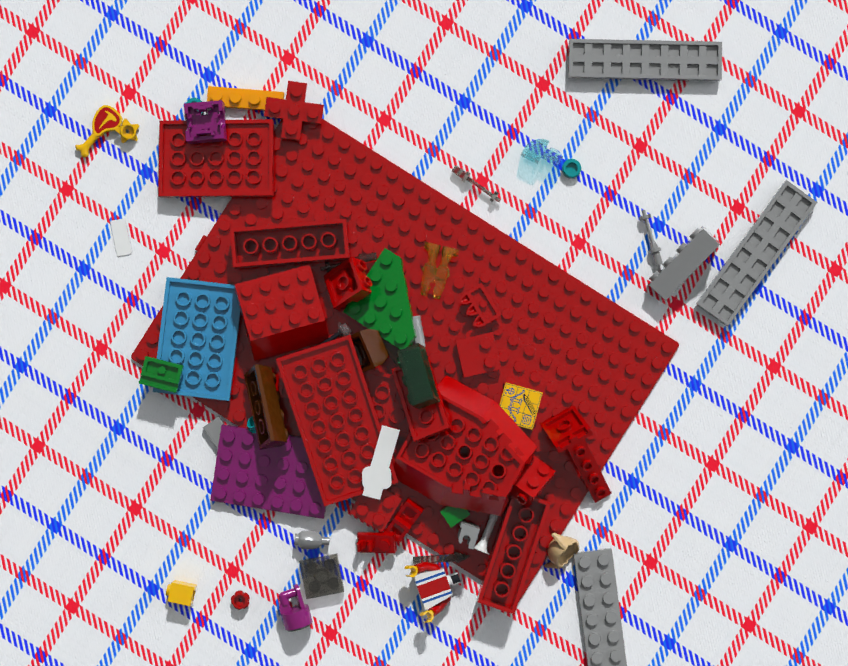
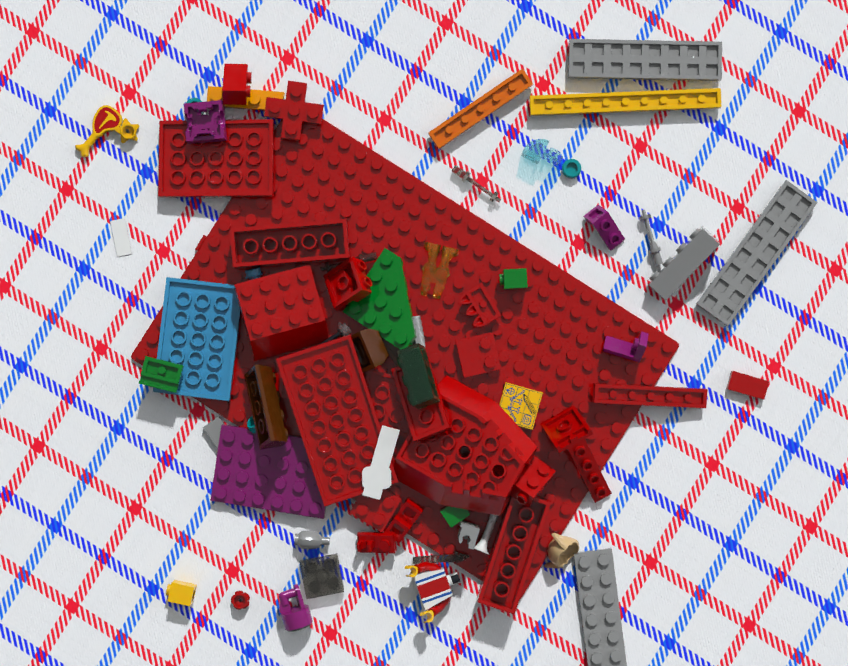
none -> red brick [222,64,252,105]
none -> dark azure plate [245,267,263,280]
none -> orange plate [428,68,533,149]
none -> green brick [499,268,528,290]
none -> yellow plate [529,88,722,116]
none -> magenta bracket [583,205,625,250]
none -> red plate [592,383,708,408]
none -> magenta bracket [603,331,649,362]
none -> red tile [726,371,770,400]

